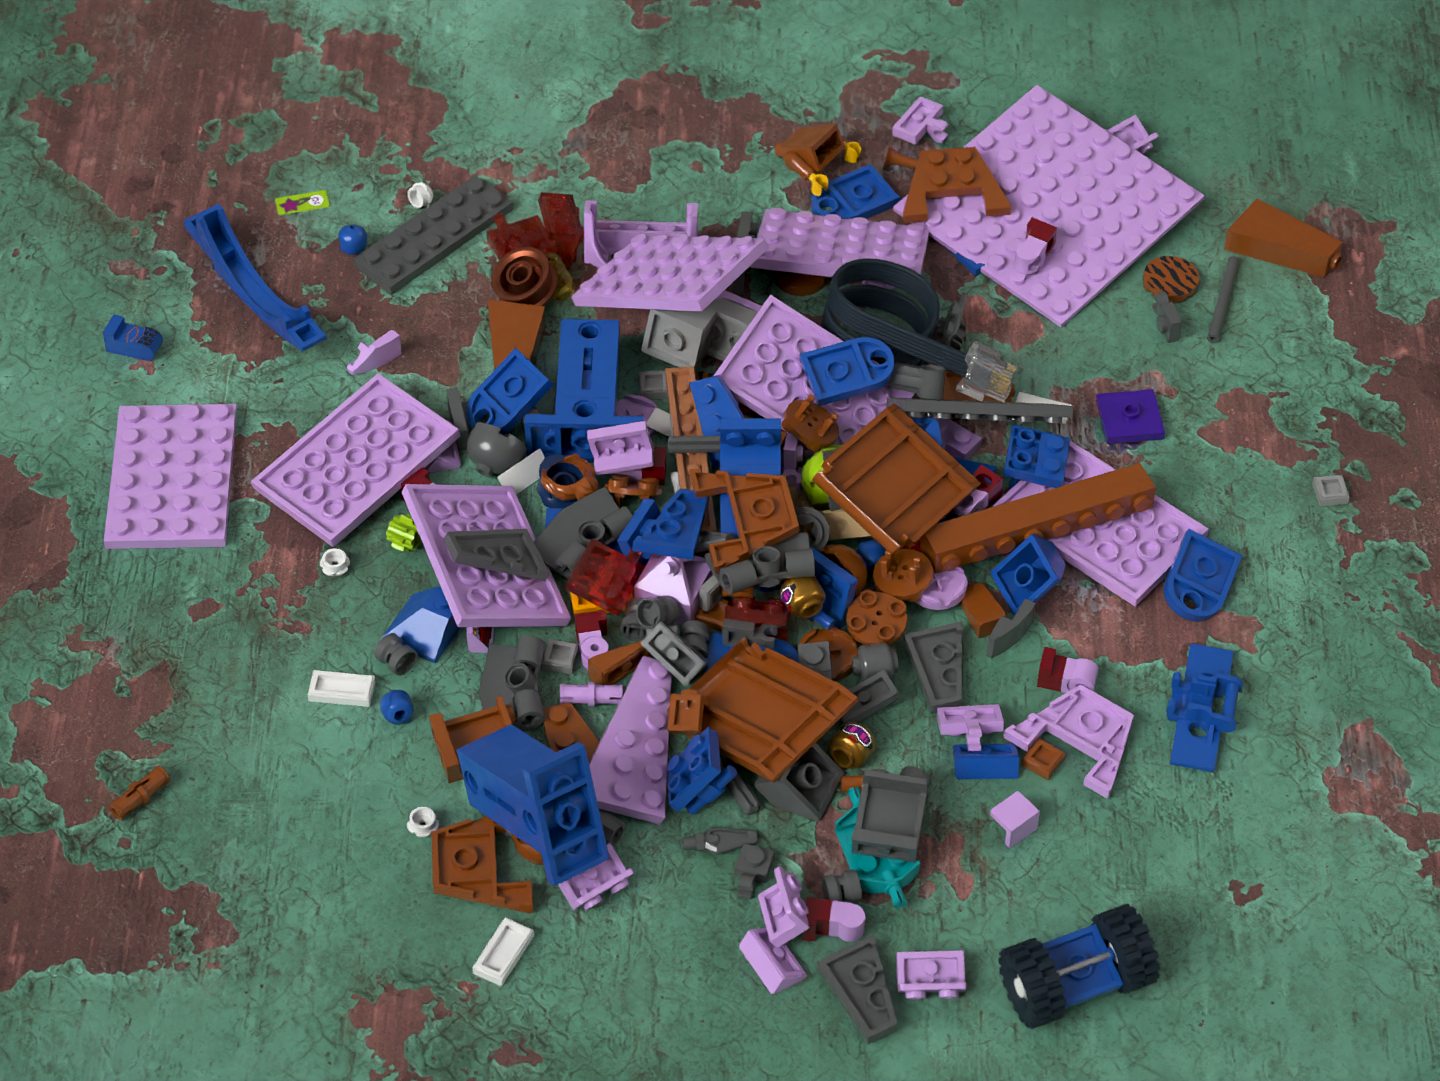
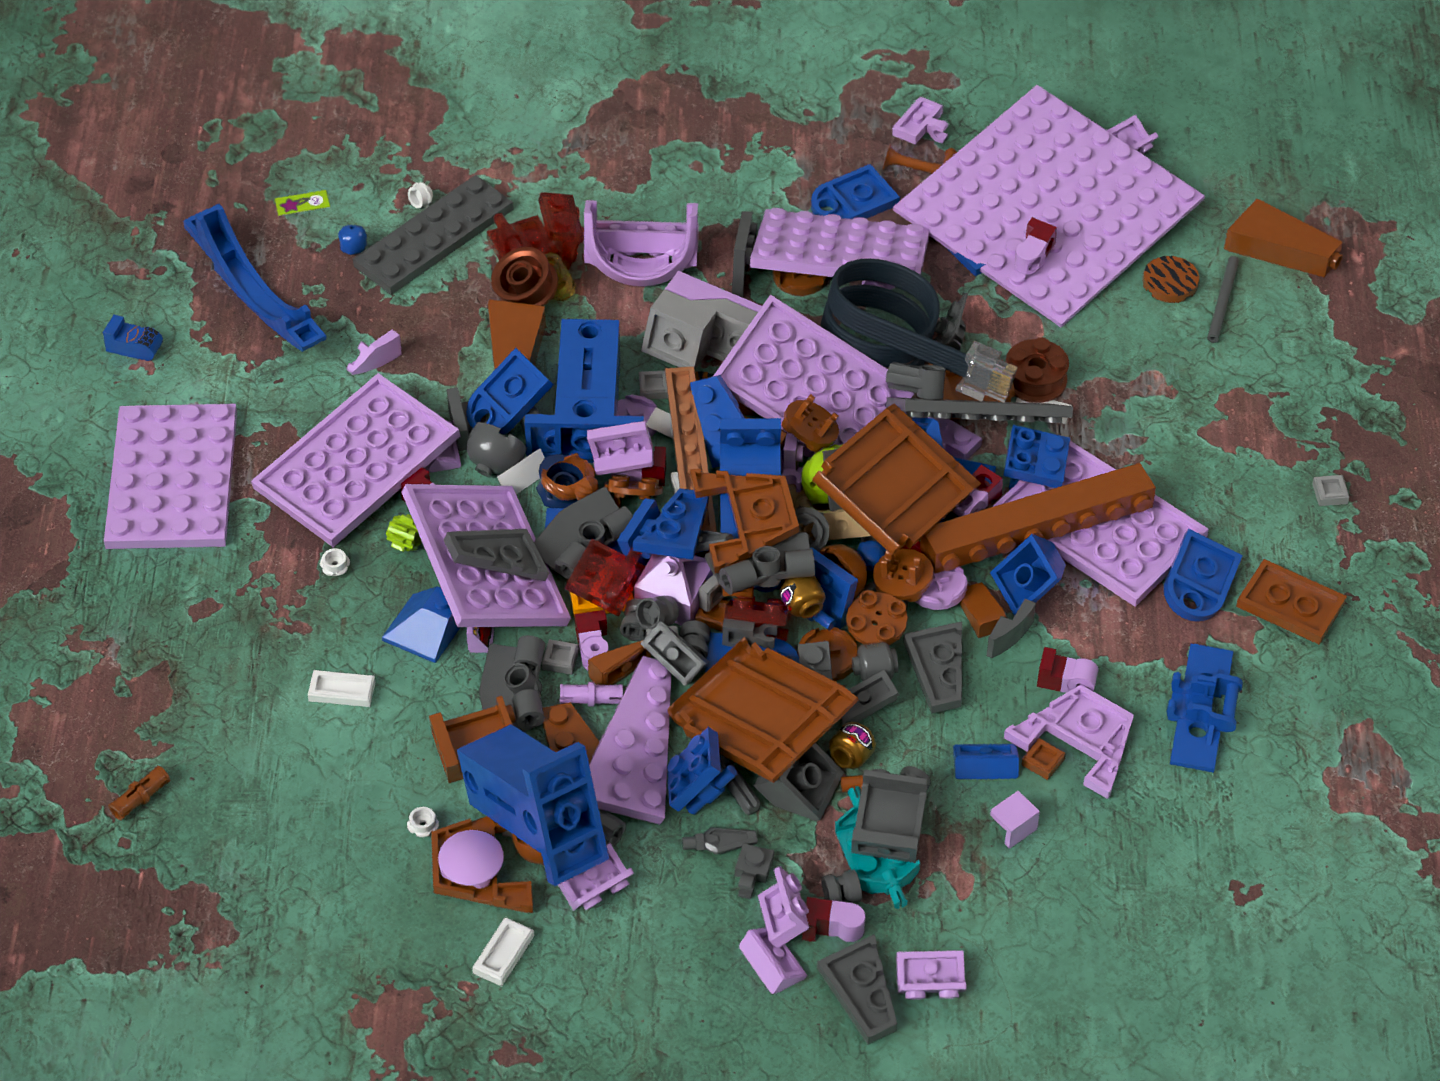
dark grey wheel [374,633,418,676] -> none
blue piece [380,690,414,725] -> none
lavender plate [571,234,769,311] -> none
dark orange bracket [667,689,709,734] -> none
dark grey axle [668,436,720,453] -> none
dark orange torso [775,123,861,196] -> none
blue tile [800,337,894,407] -> none
dark orange wing [903,147,1011,223] -> none
lavender plate [937,704,1004,751] -> none
black plate [998,904,1160,1029] -> none
dark purple plate [1096,389,1165,444] -> none
dark grey plate [1152,291,1182,343] -> none
none -> lavender dish [438,830,504,888]
none -> copper wheel [1006,337,1069,403]
none -> dark orange plate [1236,559,1347,645]

